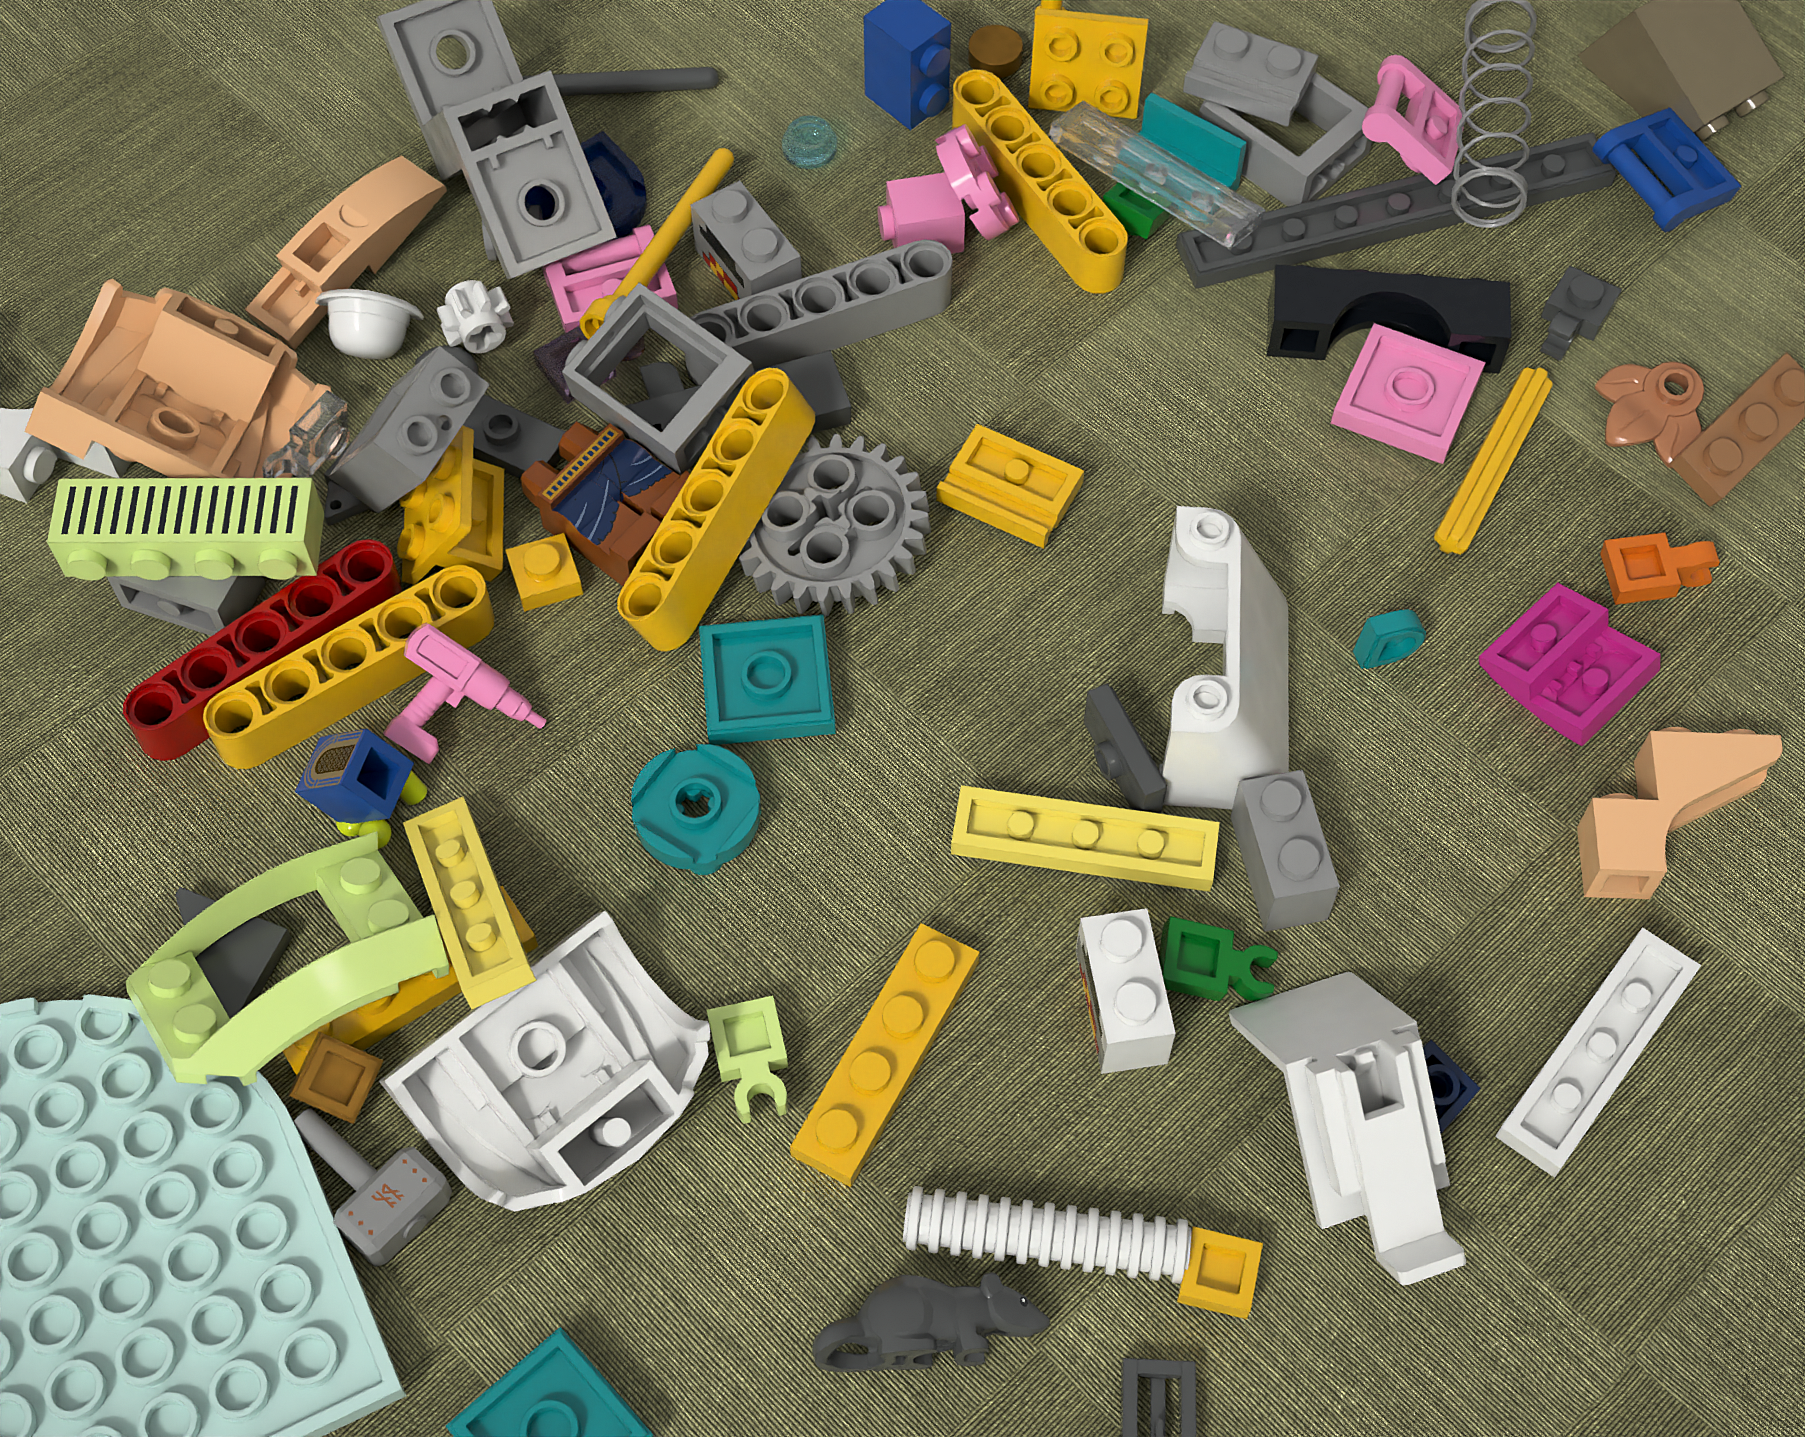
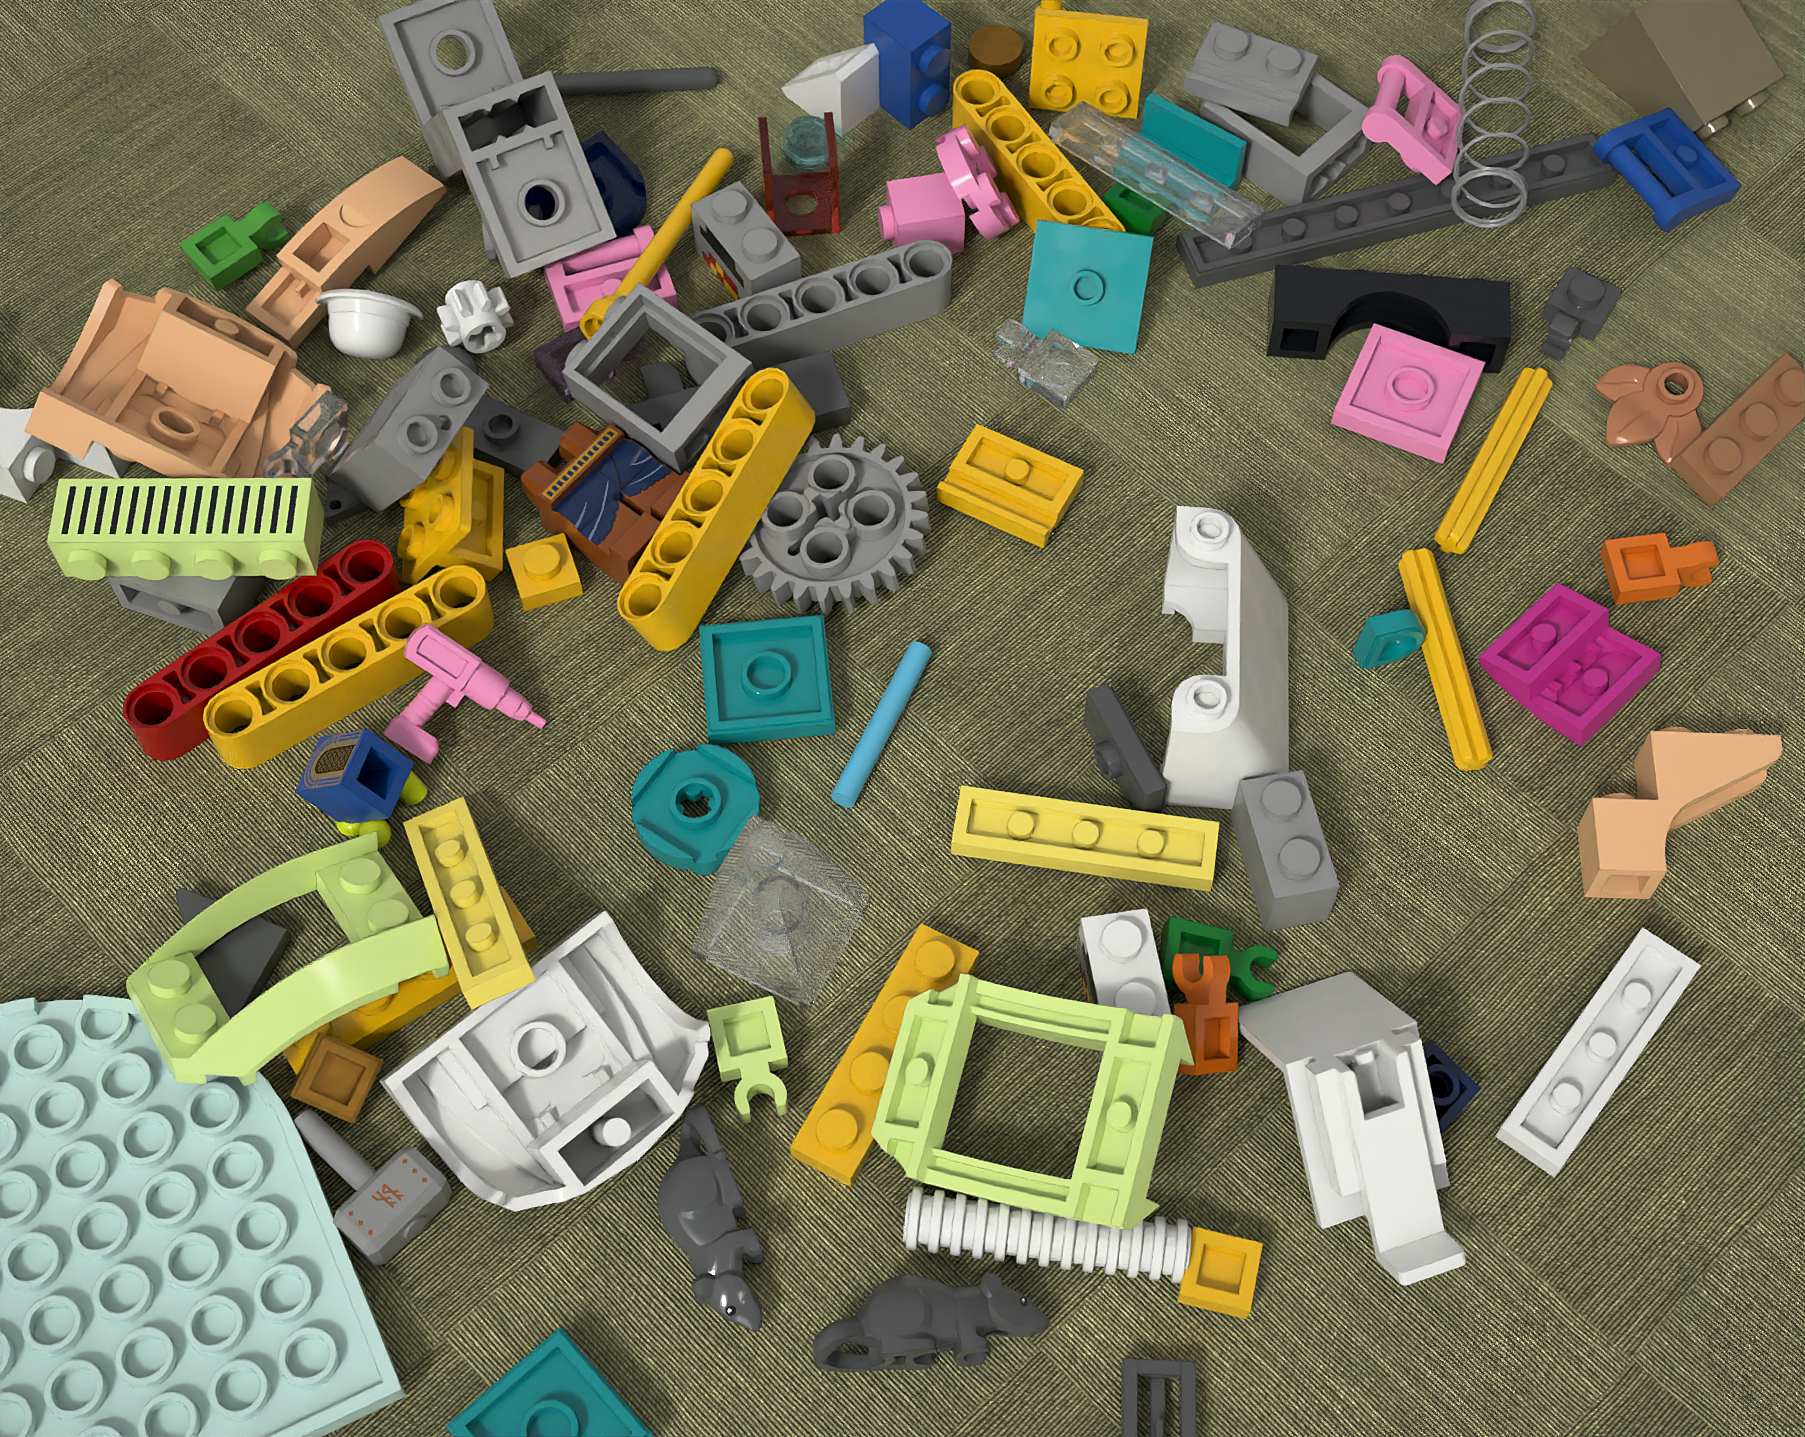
none -> bright green plate [179,201,291,292]
none -> dark grey animal [657,1105,764,1332]
none -> clear slope [691,814,871,1011]
none -> clear red piece [758,112,841,237]
none -> white slope [781,43,880,137]
none -> medium azure bar [830,641,932,808]
none -> yellowish green wedge [871,974,1195,1231]
none -> clear plate [992,319,1100,410]
none -> teal plate [1020,219,1154,354]
none -> orange plate [1172,953,1238,1075]
none -> yellow axle [1398,548,1493,772]

